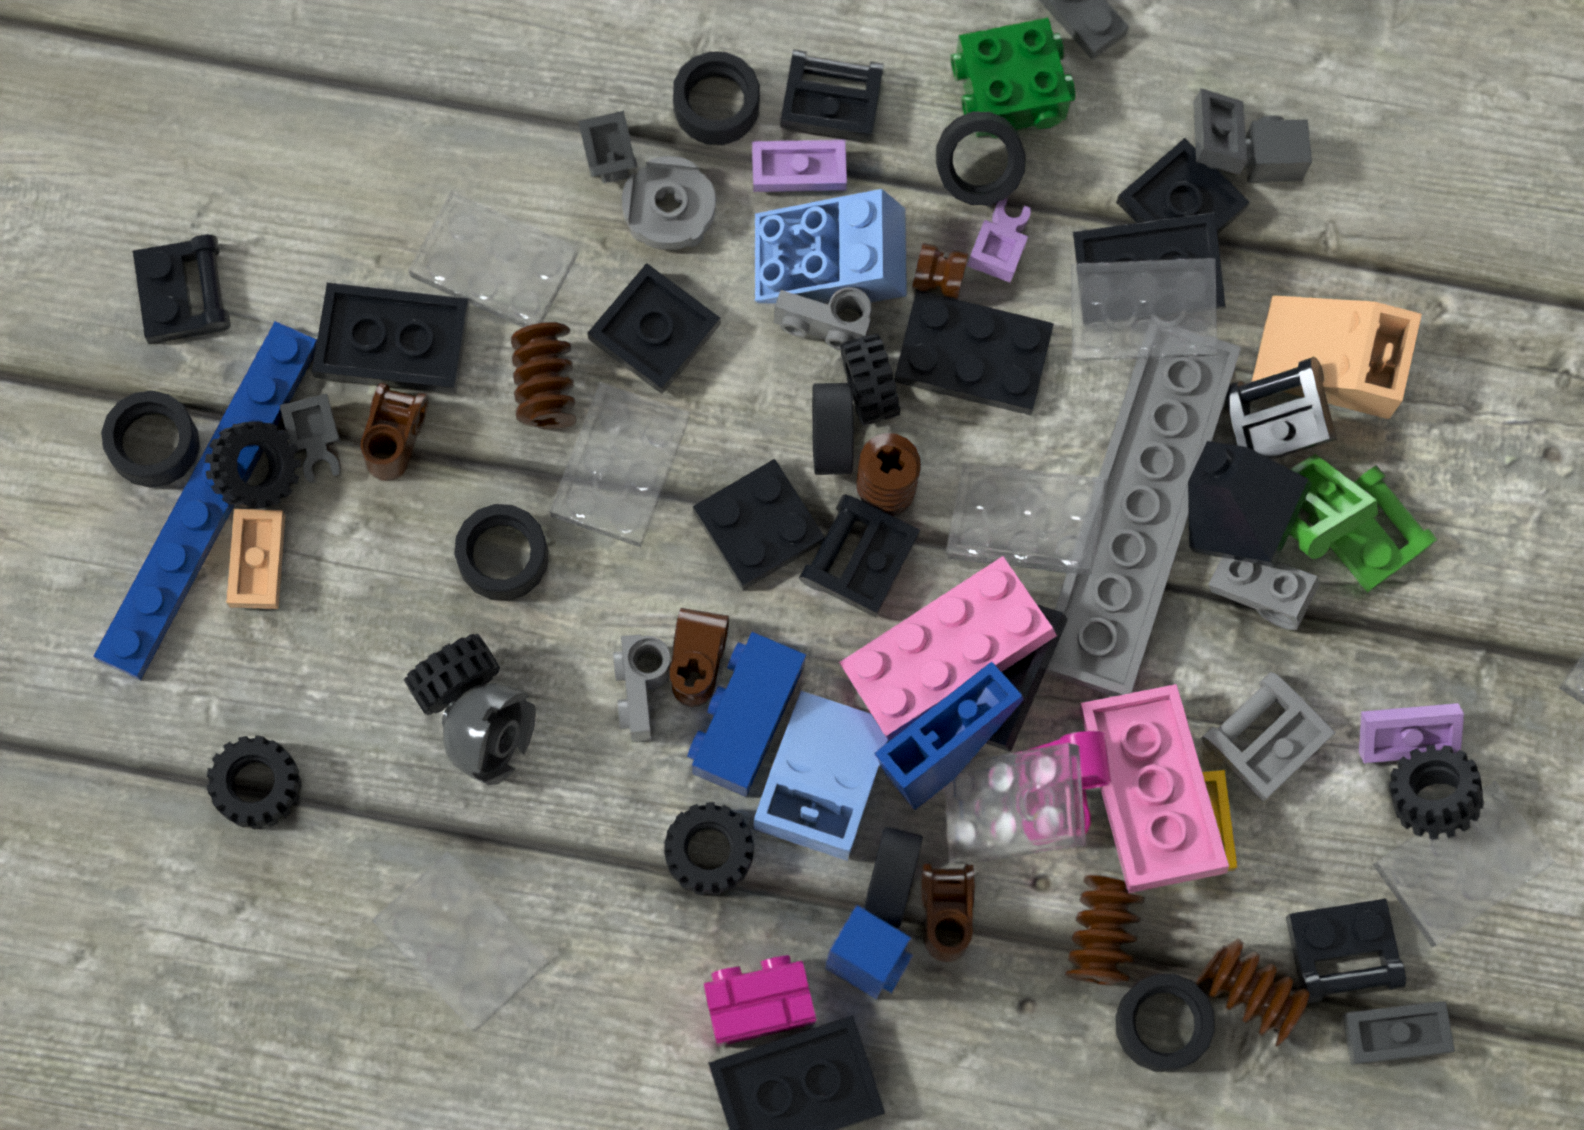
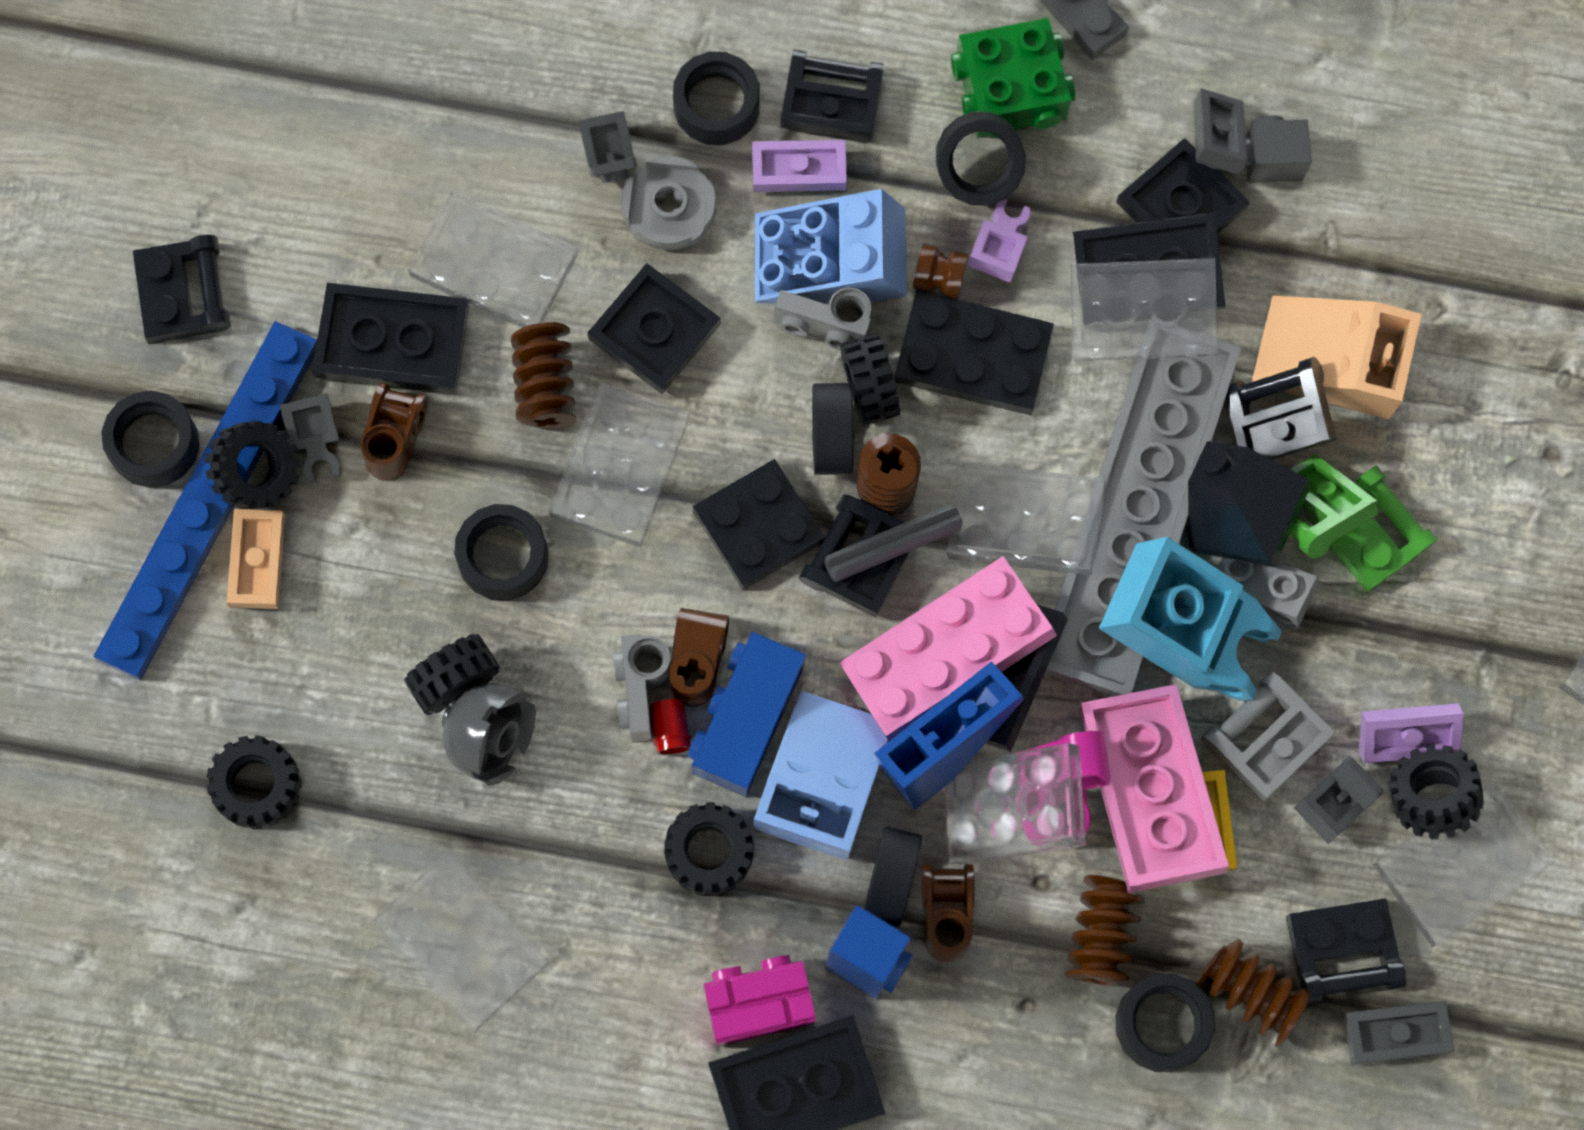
none -> red piece [650,699,692,755]
none -> dark grey axle [825,504,963,582]
none -> medium azure brick [1099,537,1282,701]
none -> dark grey bracket [1294,757,1384,844]

